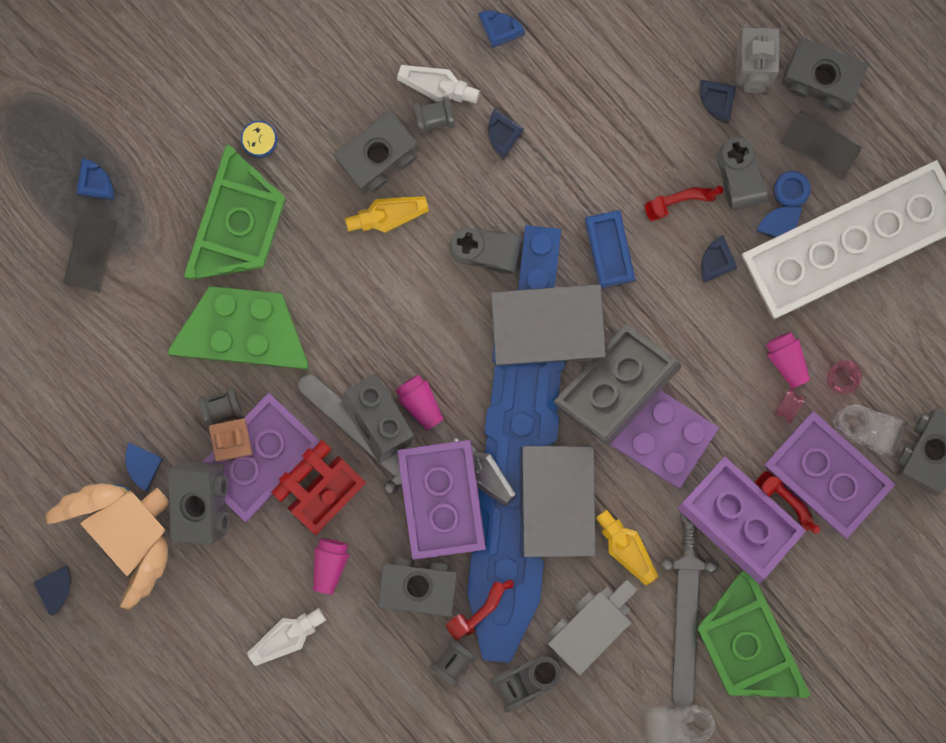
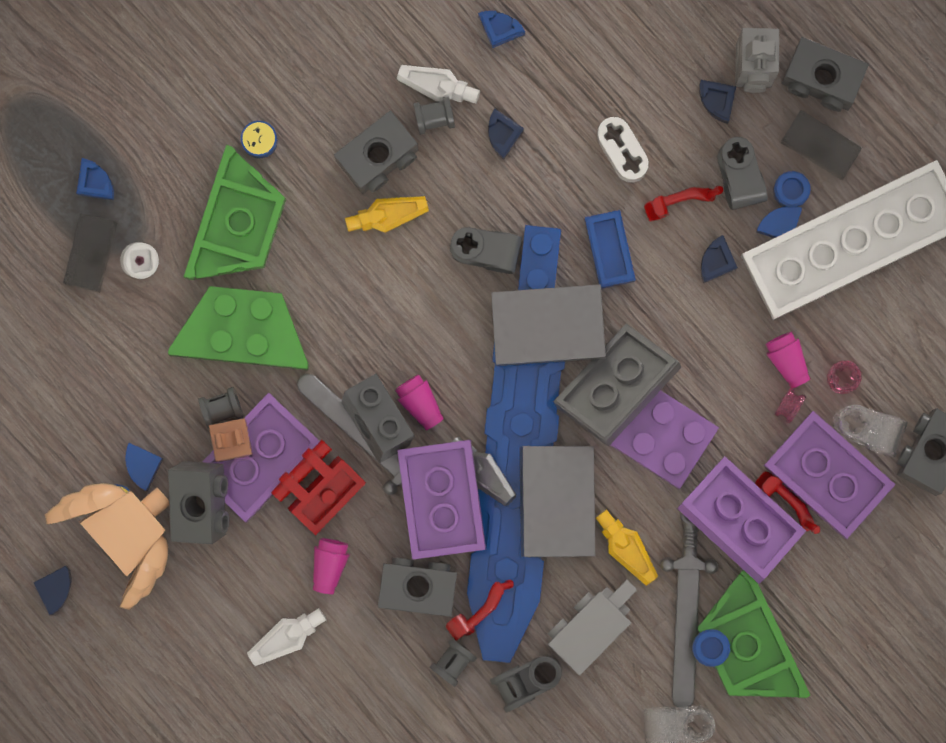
none -> white tile [120,242,159,279]
none -> white beam [597,117,649,183]
none -> blue tile [692,629,730,667]

